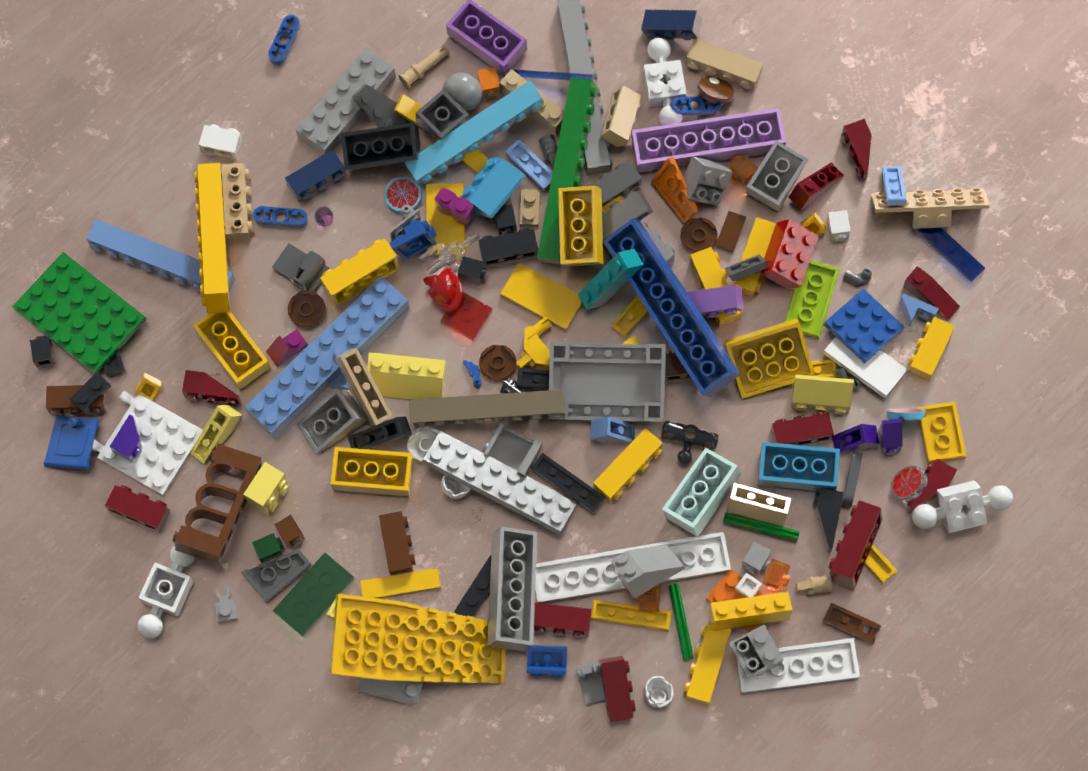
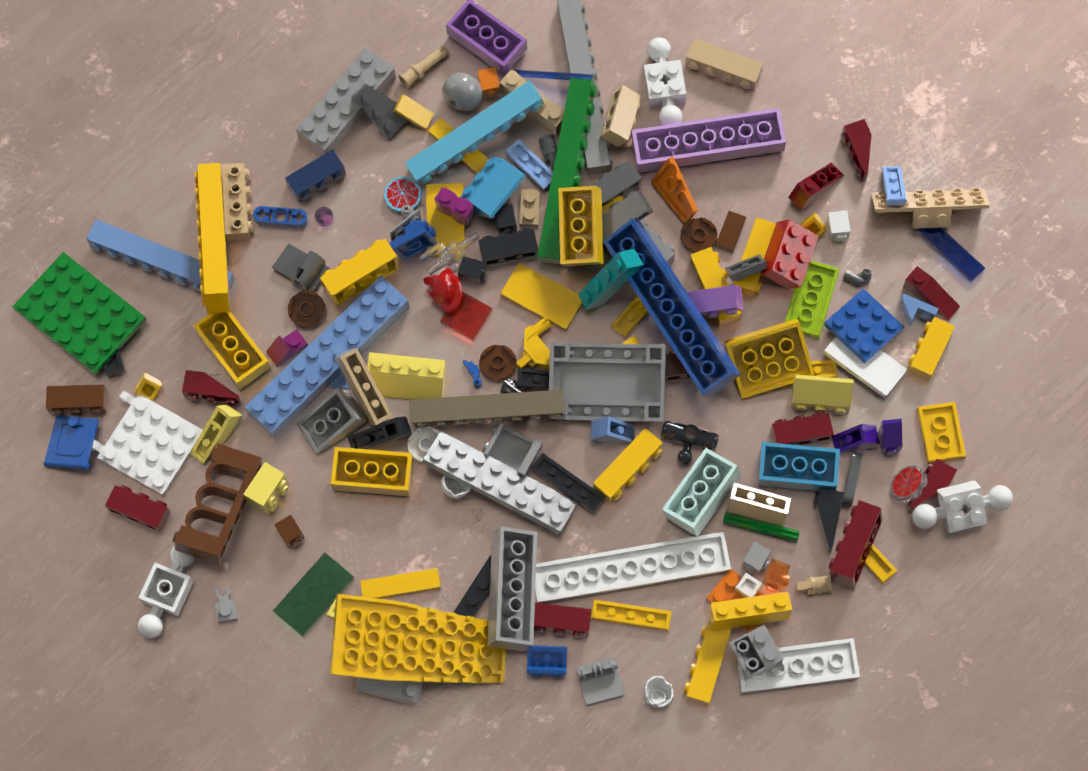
black brick [30,336,55,367] -> none
black plate [70,372,112,413] -> none
dark purple slope [109,414,142,462] -> none
white brick [199,124,243,160] -> none
dark grey wing [241,549,312,602] -> none
dark green brick [252,533,284,564] -> none
blue beam [268,15,300,65] -> none
black slope [341,122,420,171] -> none
reddish brown brick [379,511,416,576] -> none
dark grey slope [416,90,469,139] -> none
dark red brick [599,656,636,722] -> none
light grey slope [611,544,685,598] -> none
clear orange brick [636,583,661,612] -> none
dark blue brick [641,10,703,40] -> none
blue beam [669,96,721,116] -> none
green axle [669,583,694,660] -> none
light grey slope [685,156,733,206] -> none
reddish brown tile [697,77,734,104] -> none
clear orange brick [729,153,758,187] -> none
light grey slope [746,140,808,211] -> none
reddish brown plate [823,603,881,644] -> none
dark grey arm [835,367,861,390] -> none
medium azure tile [887,408,925,420] -> none

